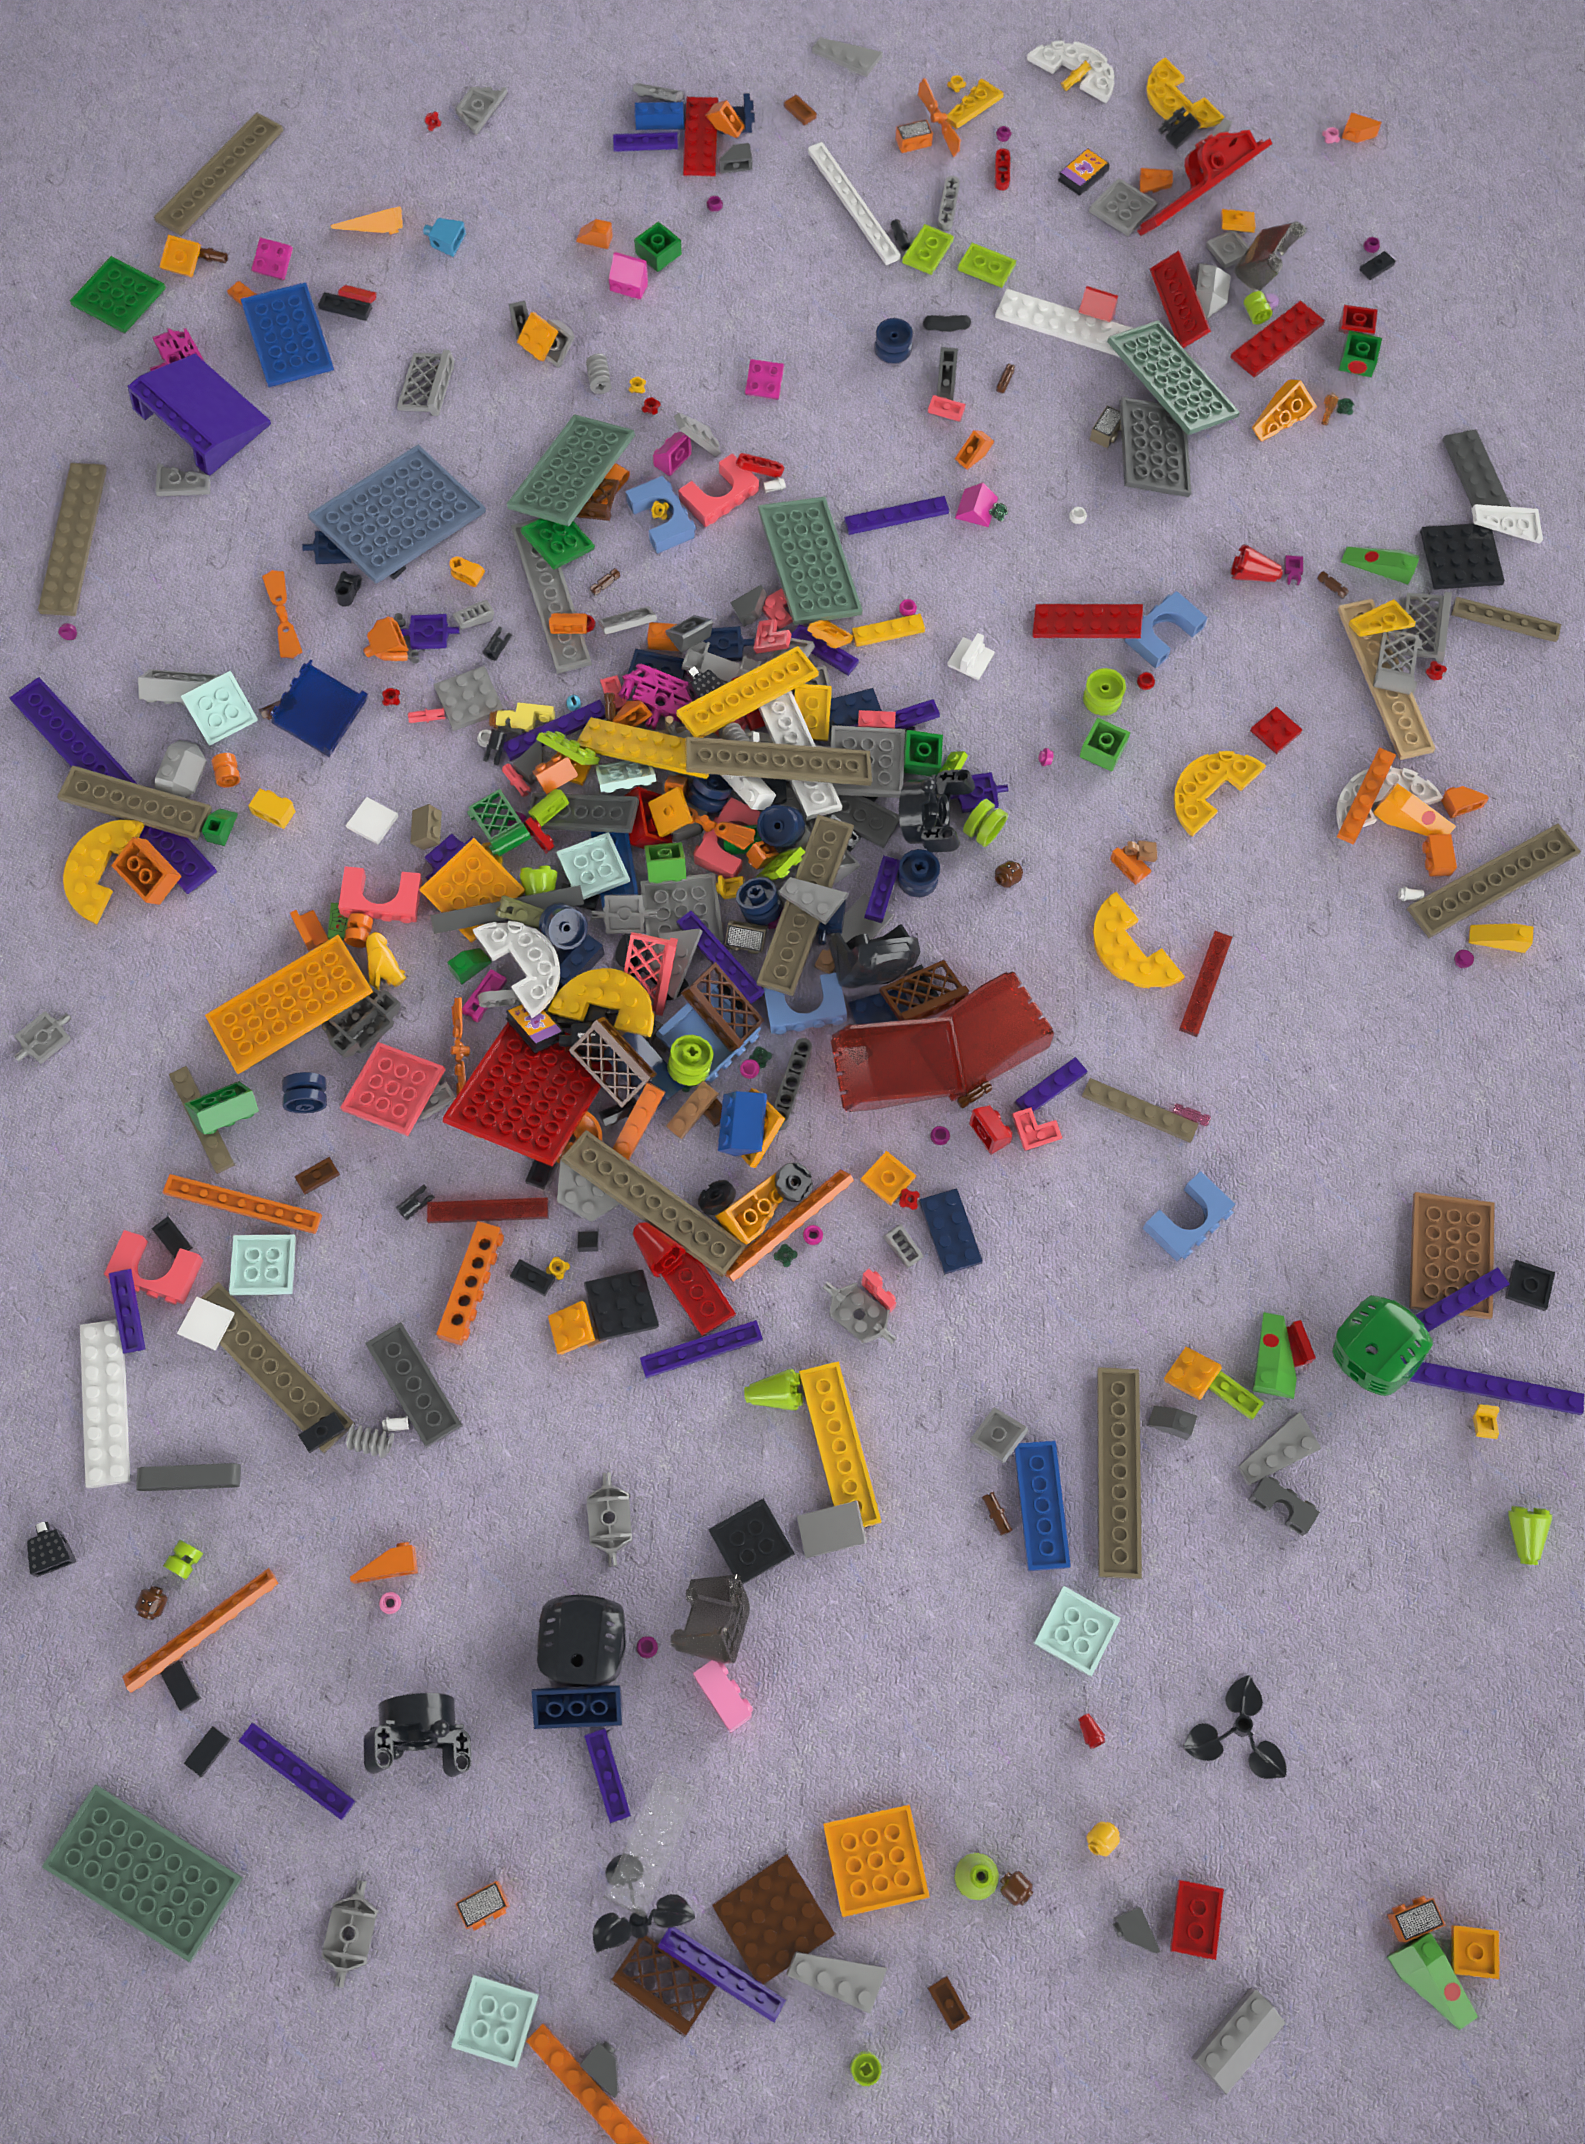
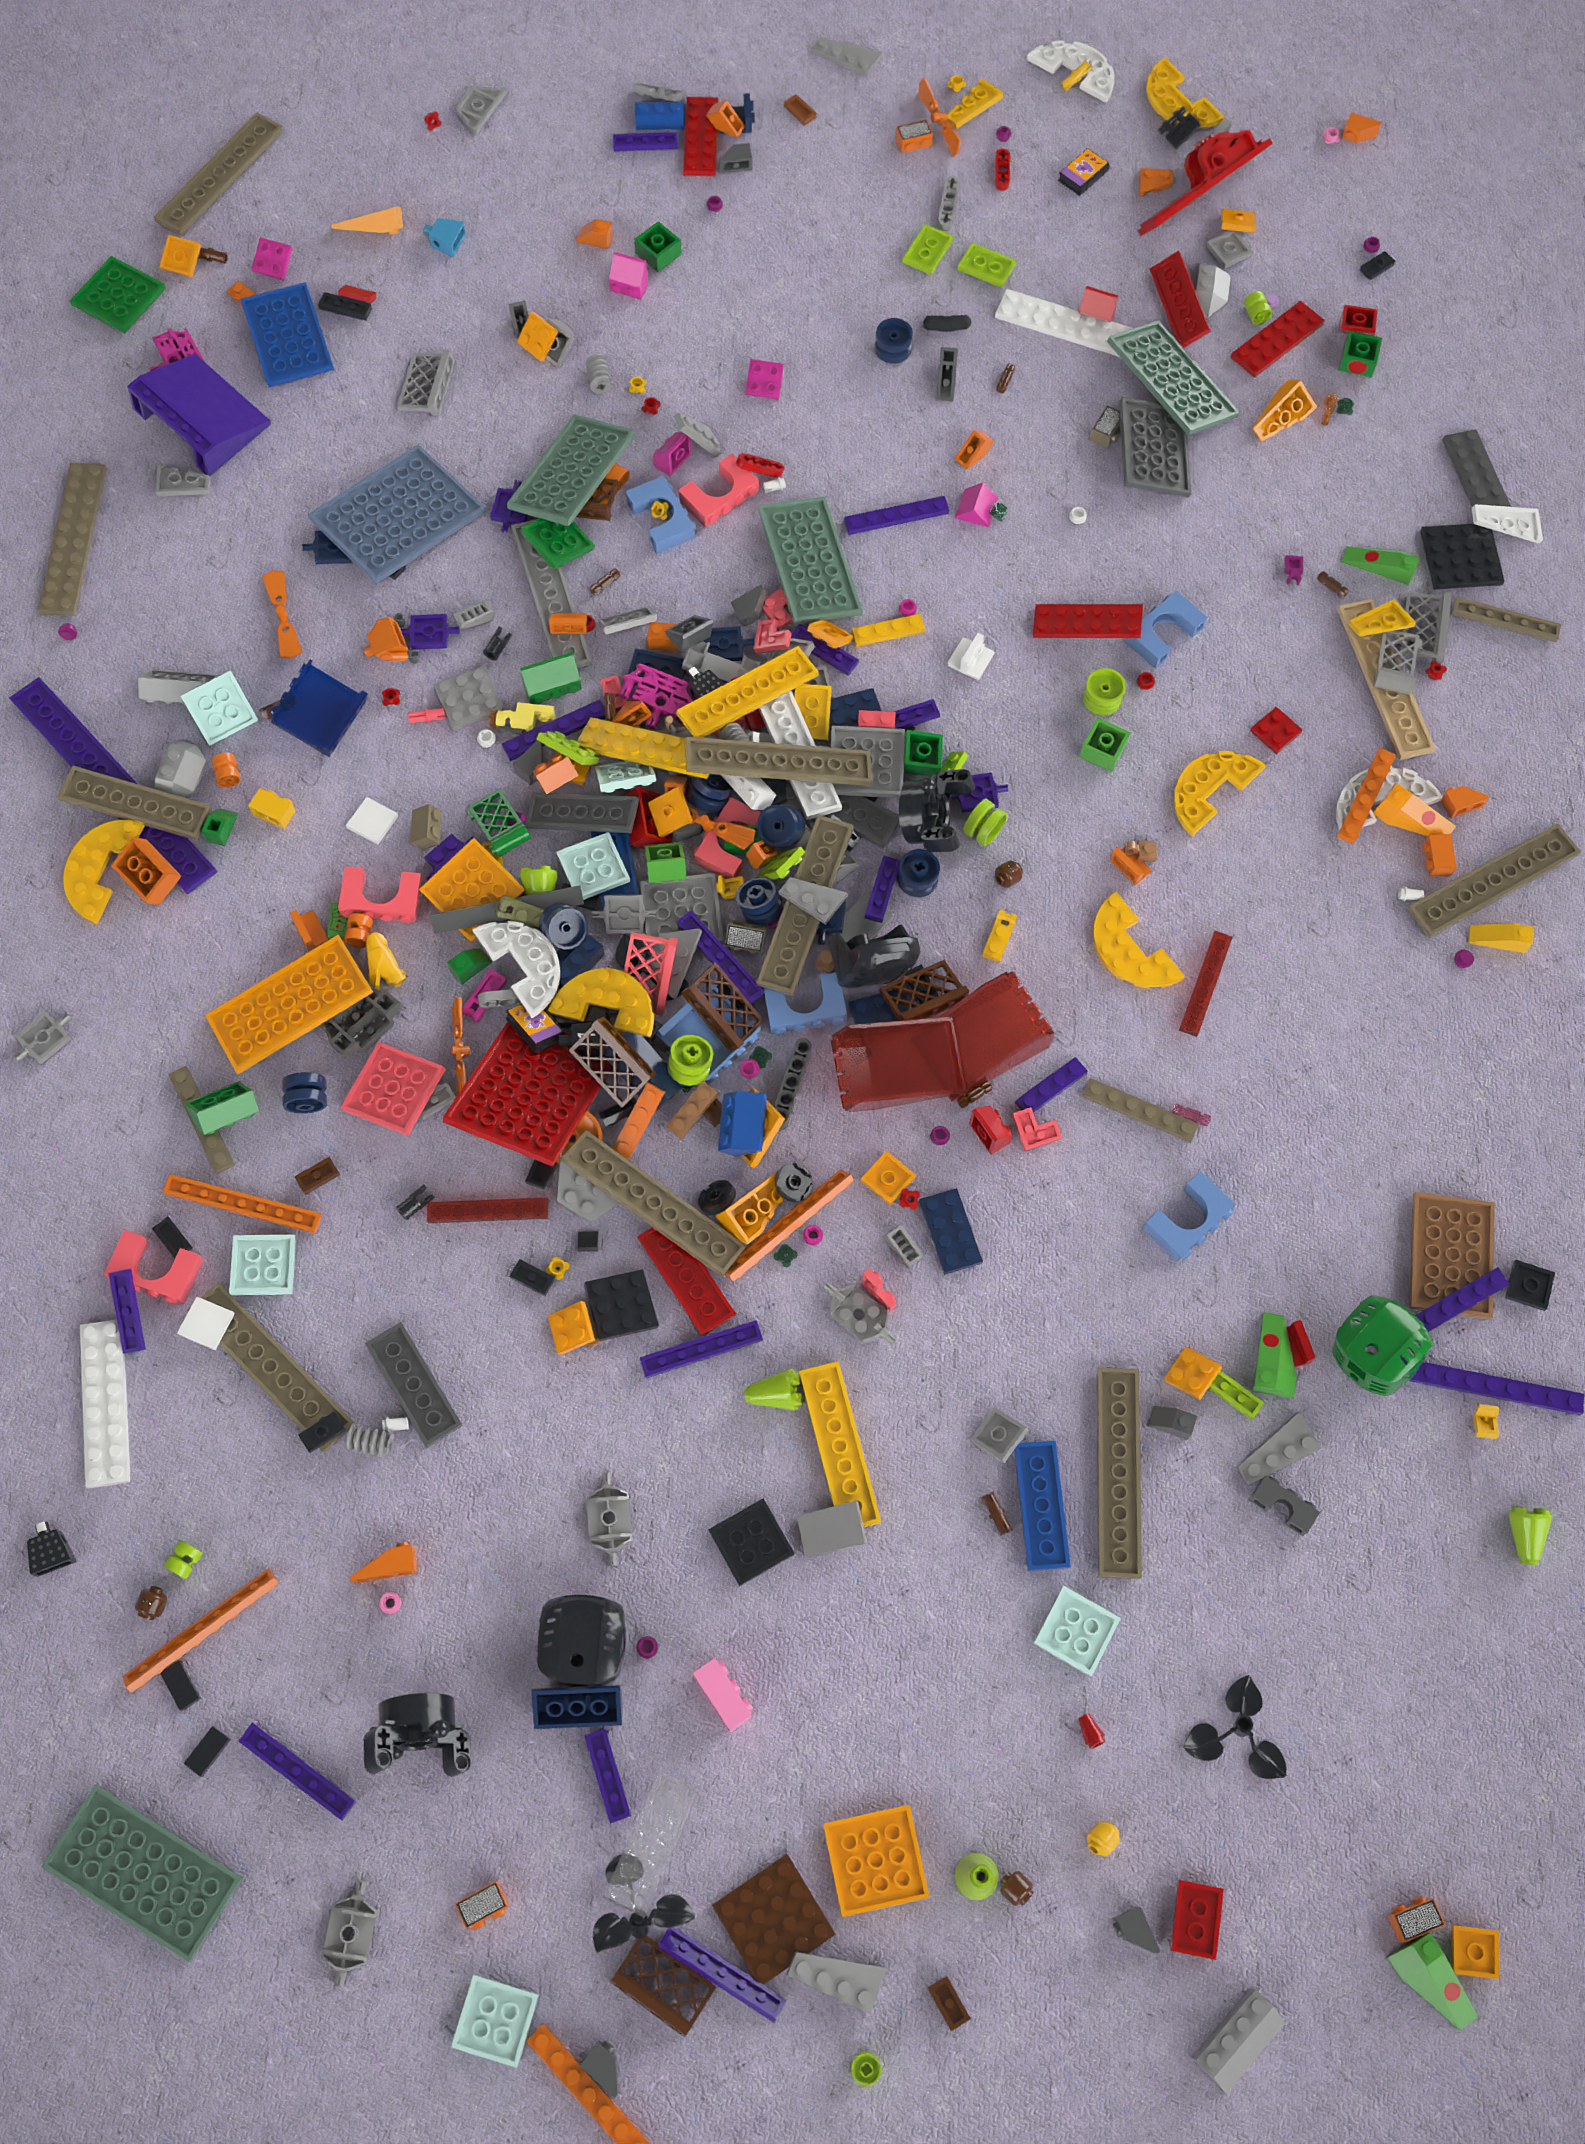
dark grey beam [136,1463,241,1491] -> none
black piece [334,571,362,607] -> none
orange brick [436,1221,504,1346] -> none
light orange piece [449,556,485,587] -> none
black hinge [483,729,507,766] -> none
coral axle [502,763,532,797] -> none
red plate [523,817,554,854] -> none
lime panel [528,789,569,827] -> none
medium azure hinge [566,695,581,711] -> none
red cone [633,1222,686,1277] -> none
clear smoke windscreen [671,1574,750,1664] -> none
white plate [808,142,901,265] -> none
black pin [890,219,911,251] -> none
coral plate [928,395,966,422] -> none
dark pink plate [1038,748,1054,766] -> none
light grey plate [1089,178,1158,236] -> none
red cone [1231,544,1283,582] -> none
clear smoke windscreen [1235,221,1308,292] -> none
none -> dark purple plate [490,480,528,533]
none -> slope [520,652,582,704]
none -> yellow plate [982,909,1018,963]

